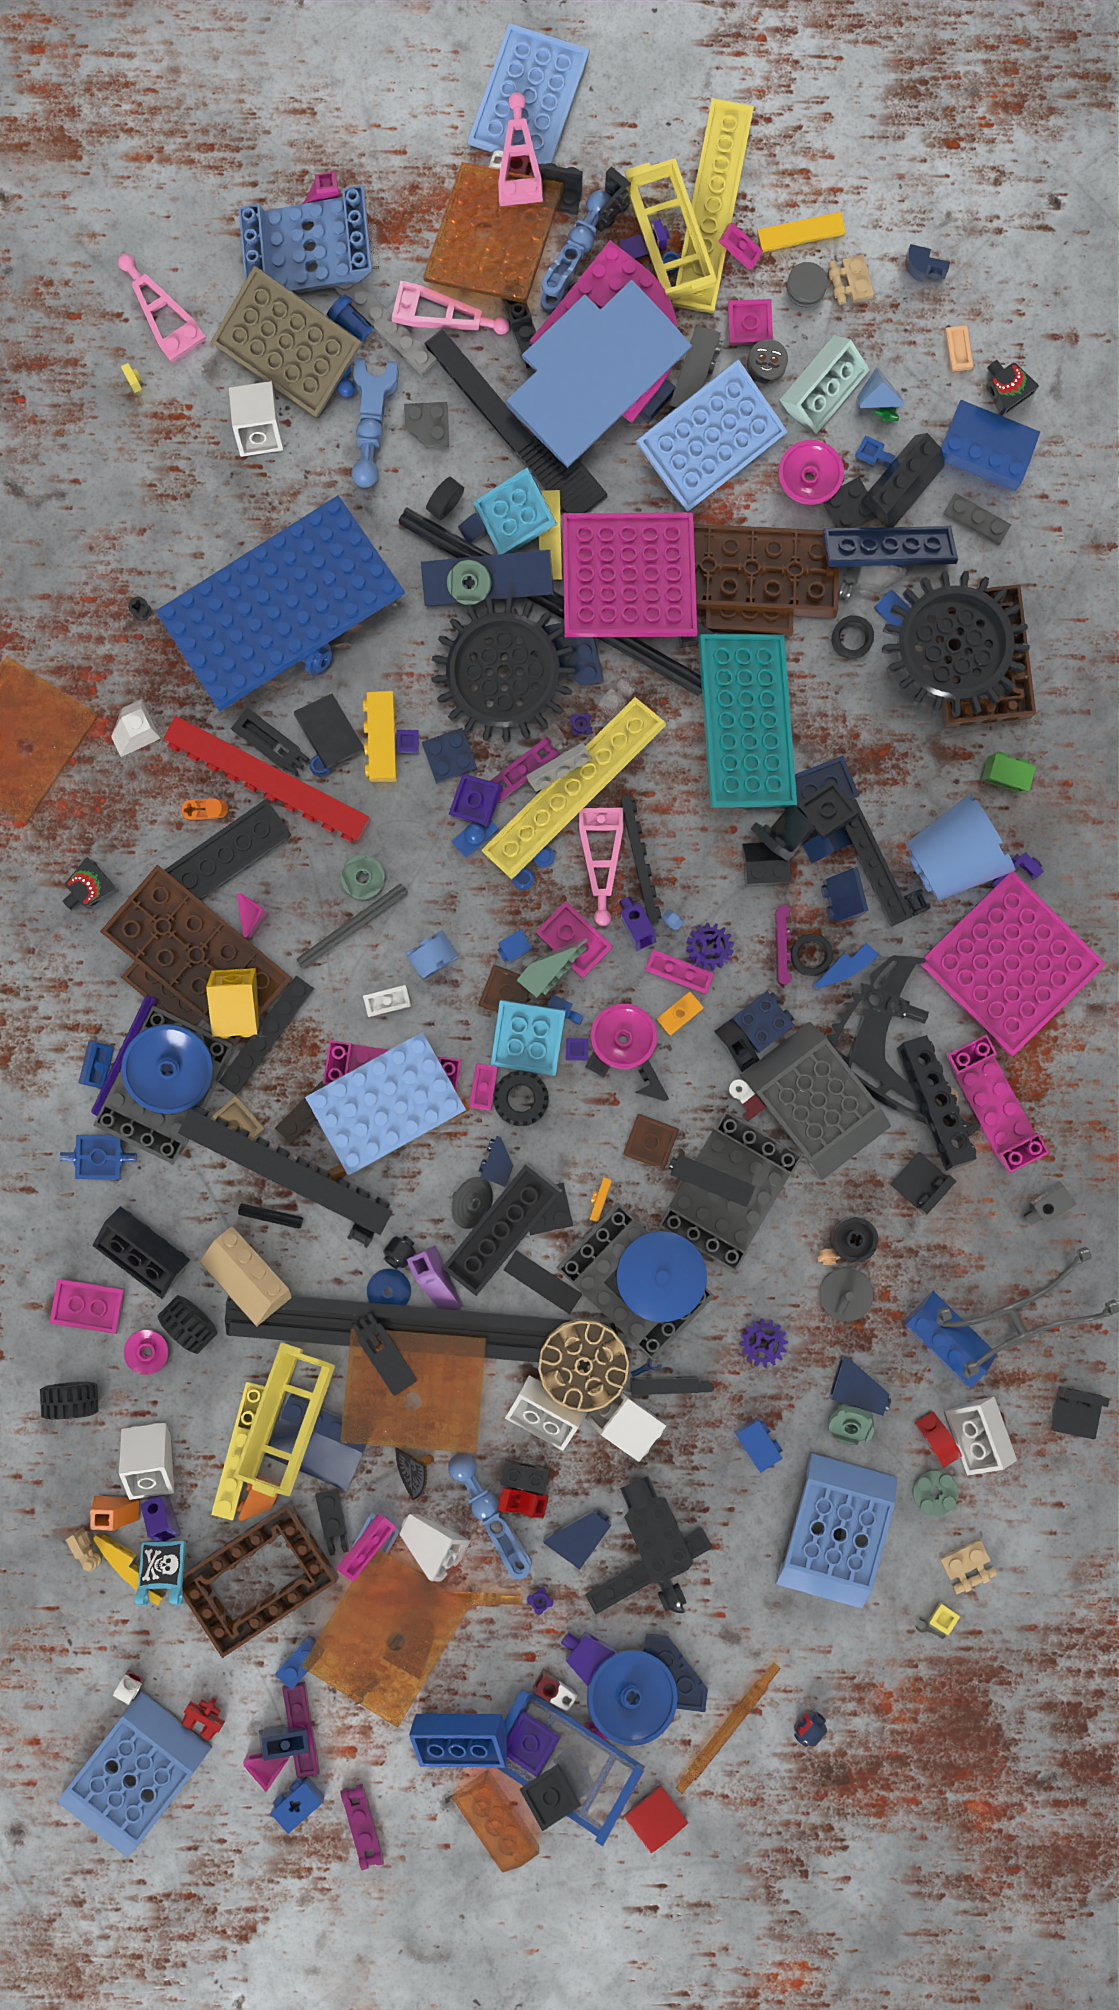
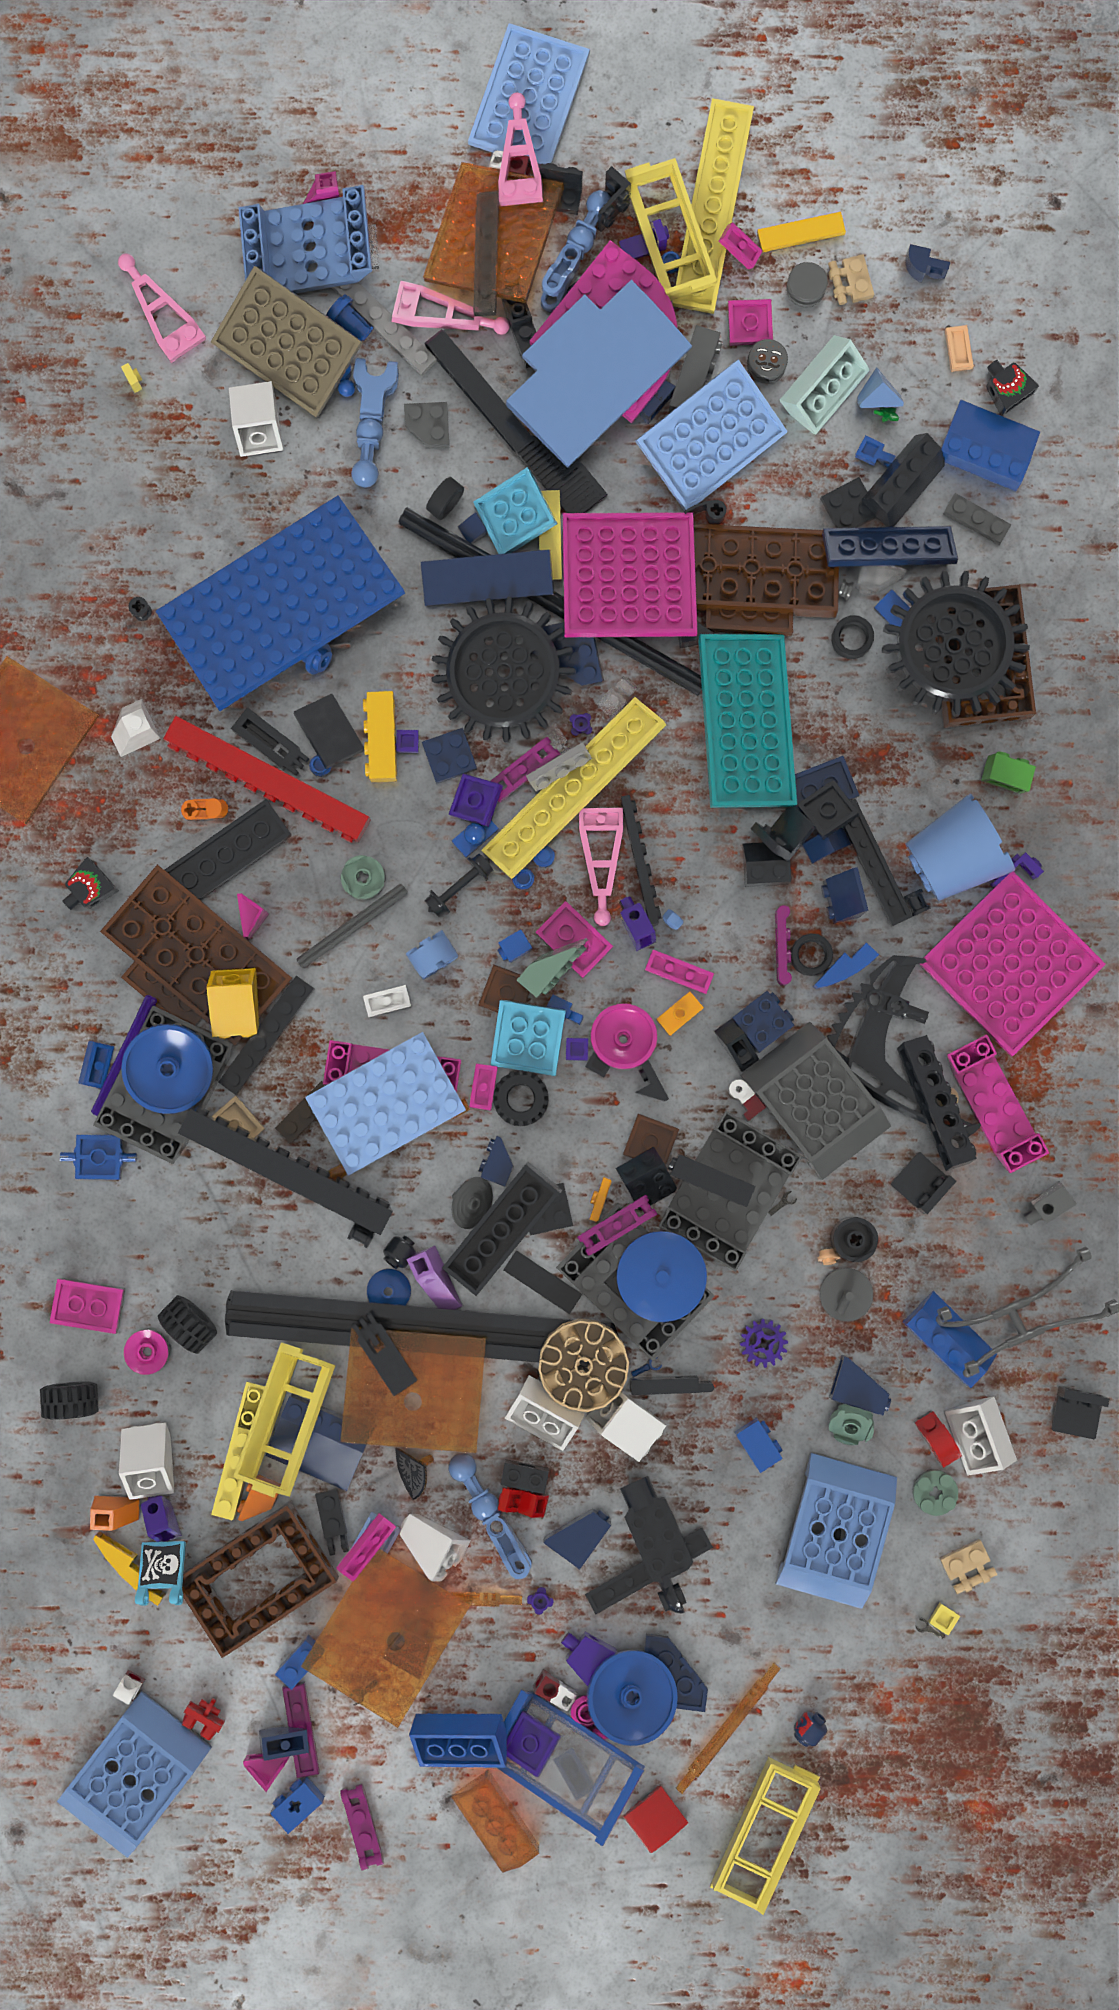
tan plate [65,1527,102,1572] -> none
black slope [92,1206,190,1299] -> none
tan slope [200,1226,291,1327] -> none
black axle [238,1203,303,1229] -> none
sand green plate [447,560,492,605] -> none
black plate [519,1764,582,1831] -> none
dark purple gear [686,922,734,971] -> none
dark pink dish [778,440,844,505] -> none
none -> black piece [424,854,494,917]
none -> clear smoke plate [473,191,499,317]
none -> dark pink cone [571,1696,594,1727]
none -> magenta plate [577,1195,657,1256]
none -> black bracket [615,1147,677,1211]
none -> black panel [684,500,727,525]
none -> light yellow piece [710,1757,821,1915]
none -> clear smoke hand [768,1191,797,1216]

